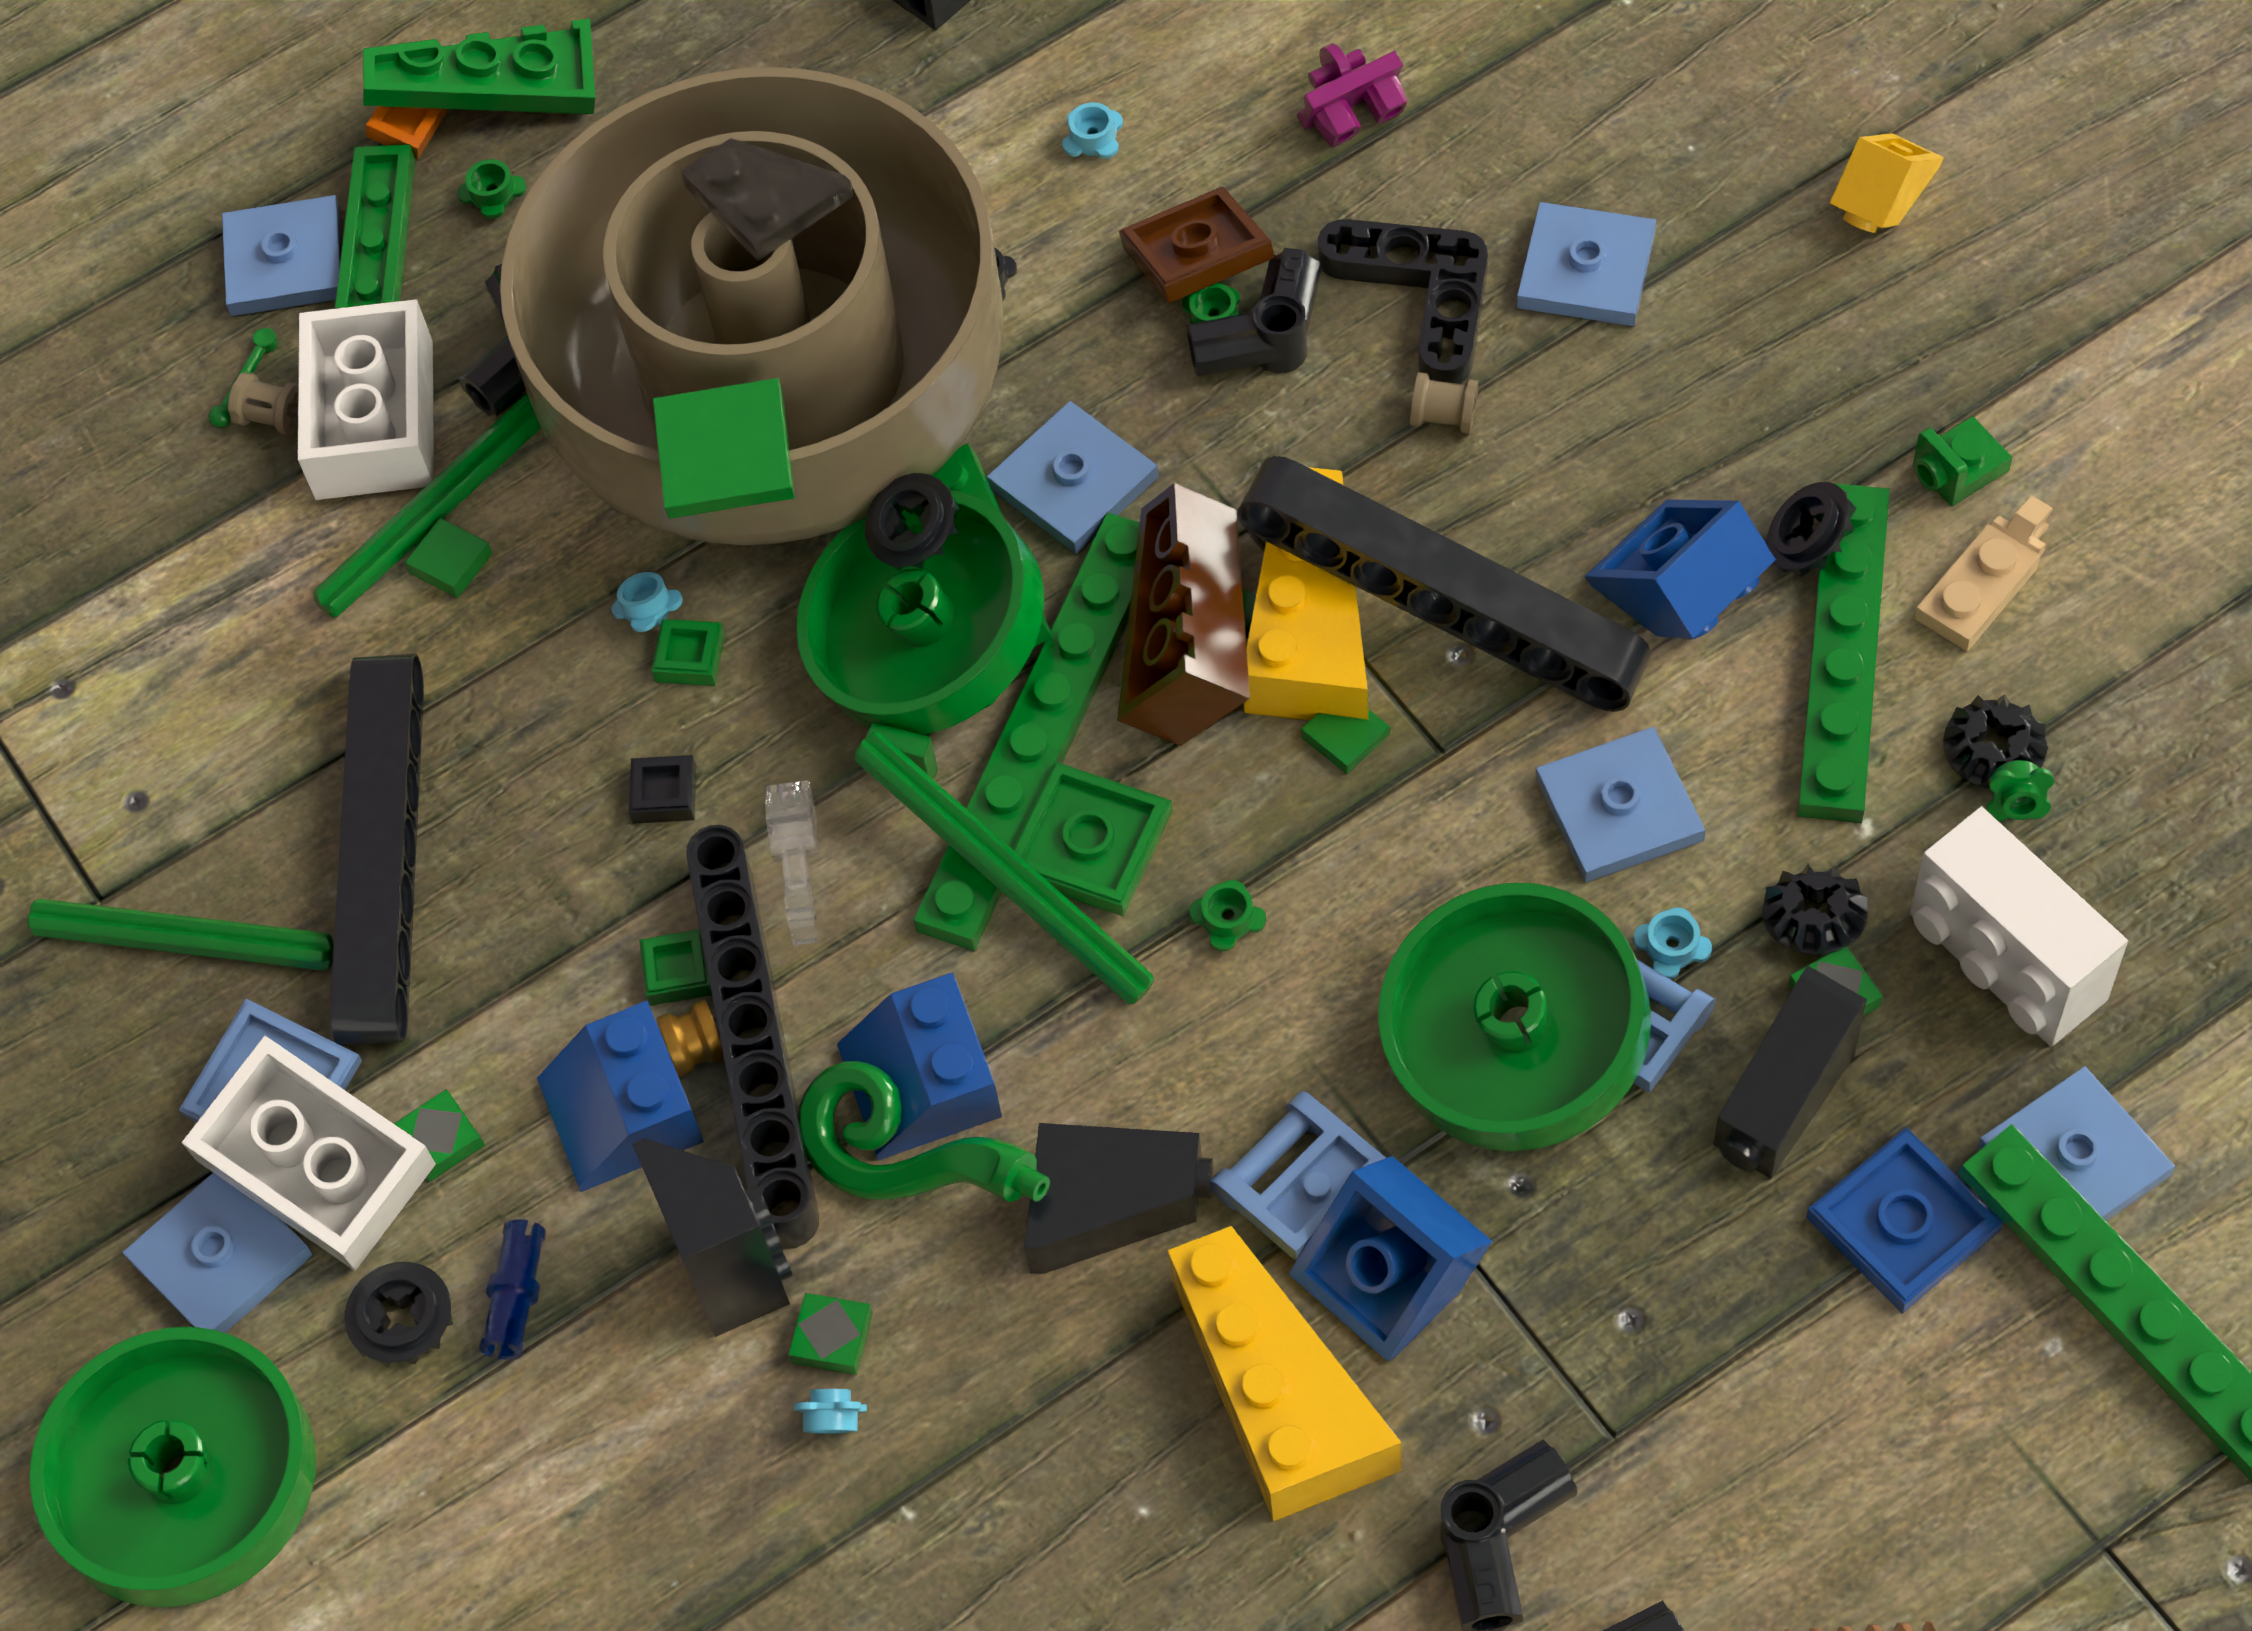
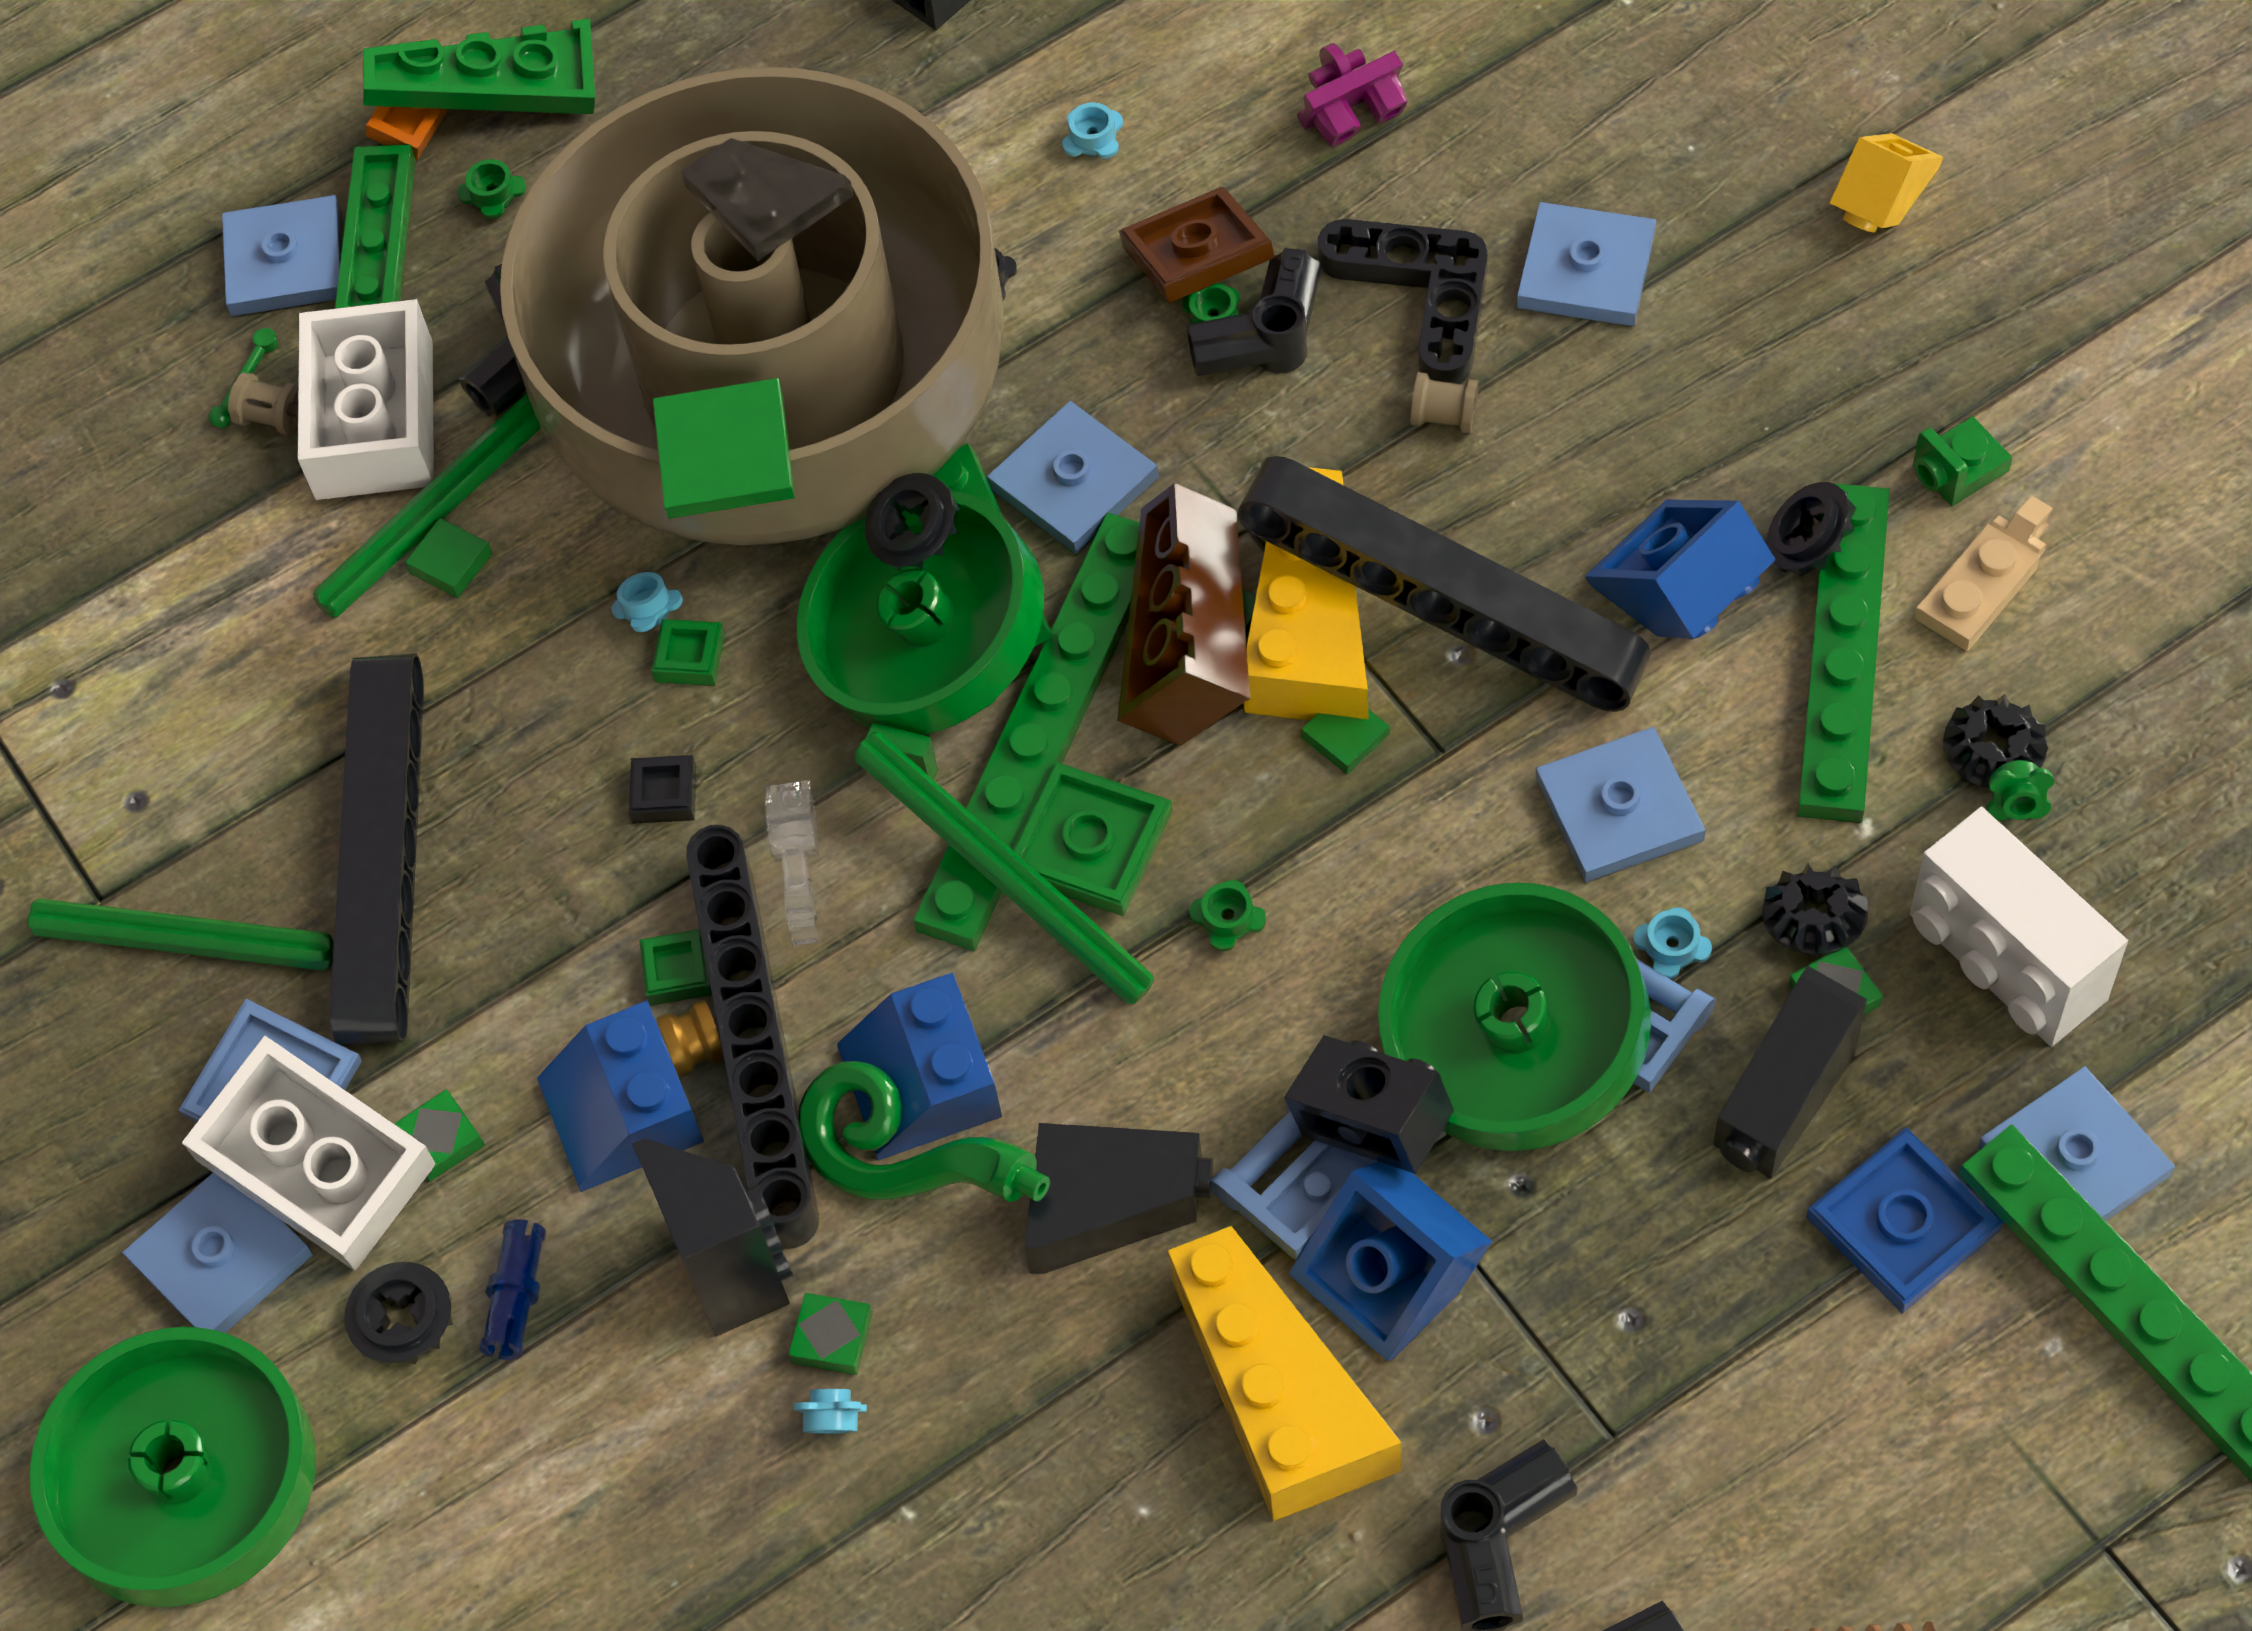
none -> black brick [1284,1035,1454,1174]

